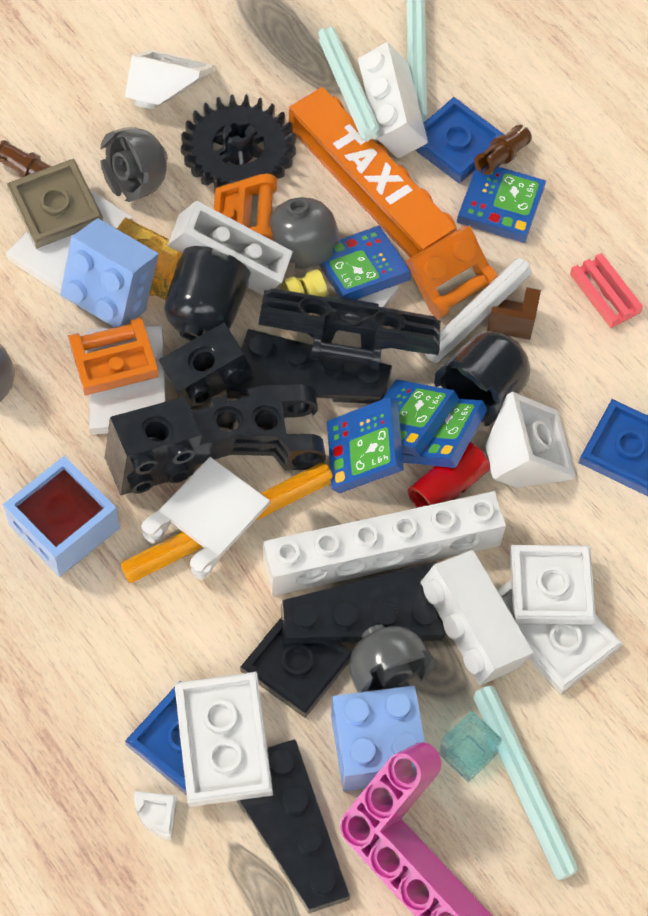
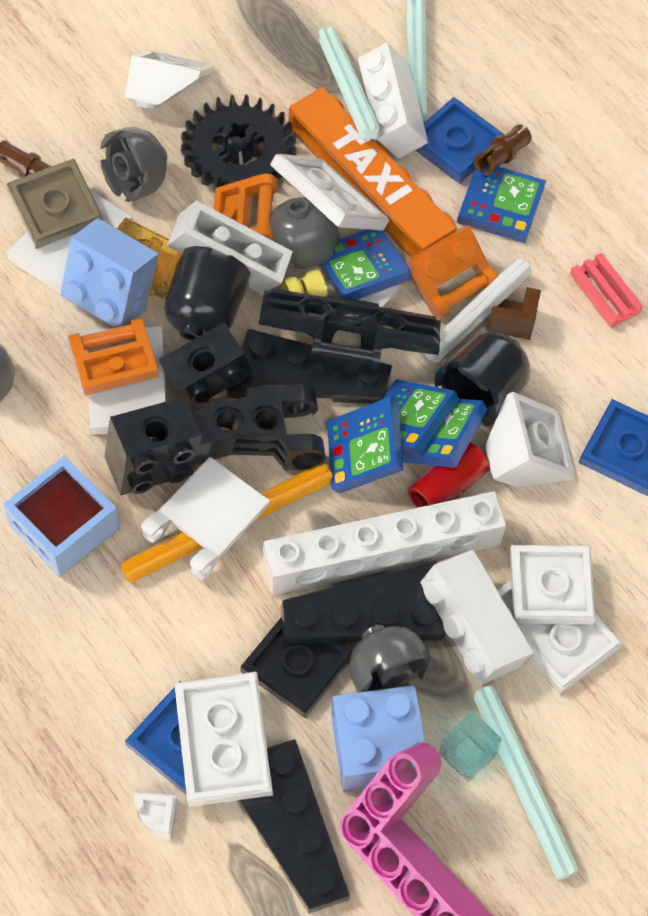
none -> white tile [271,154,389,231]

